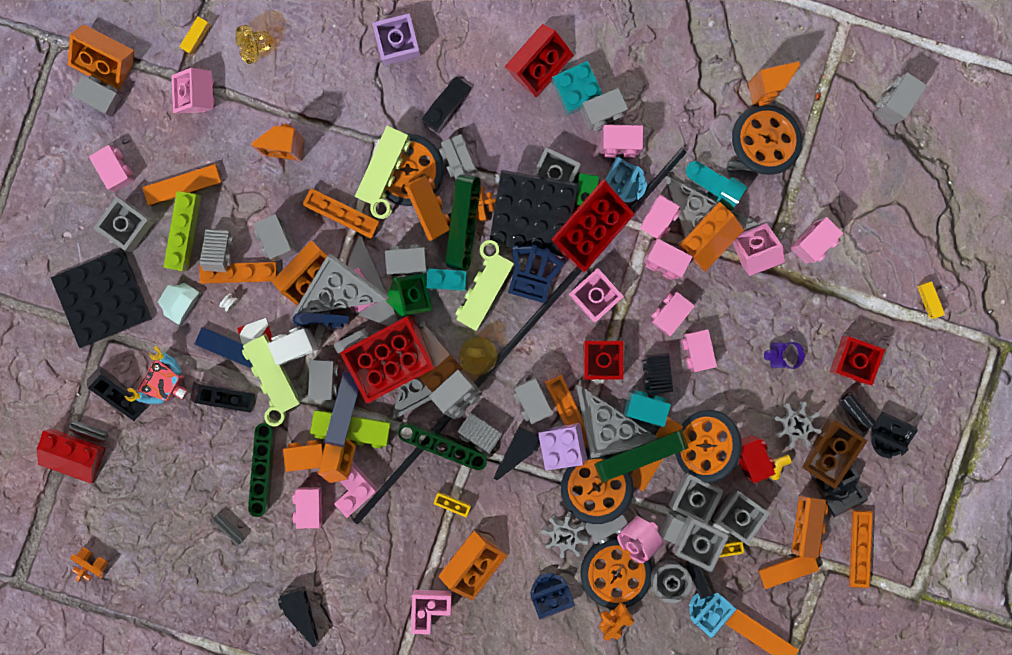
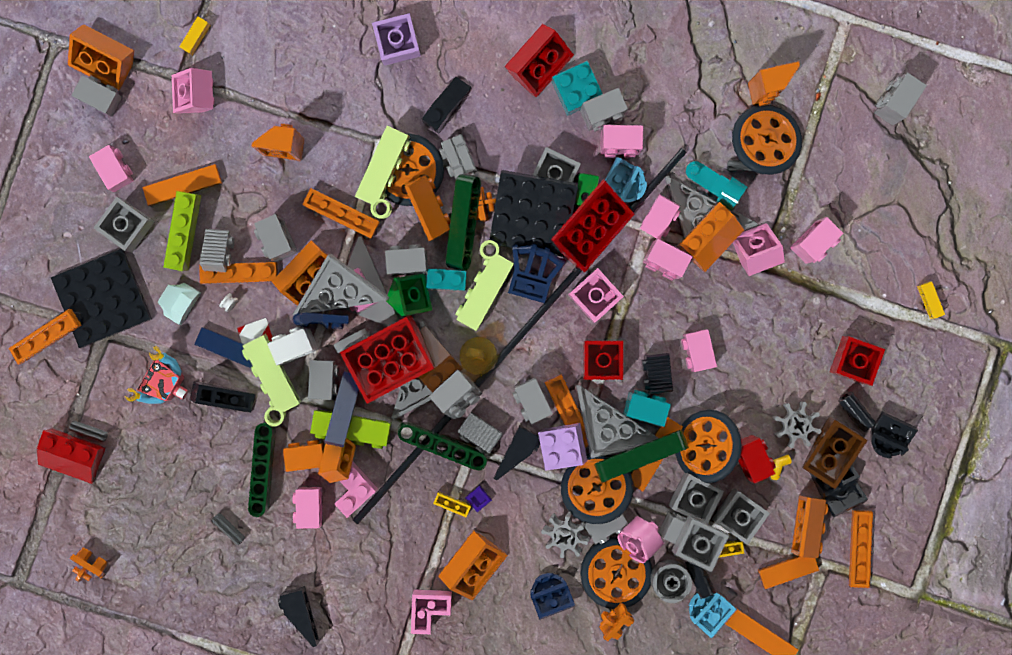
black slope [87,366,147,421] -> none
clear yellow tile [235,24,273,64] -> none
bright pink brick [651,292,695,336] -> none
dark purple piece [764,342,805,369] -> none
none -> orange tile [8,309,82,365]
none -> dark purple tile [465,485,492,512]

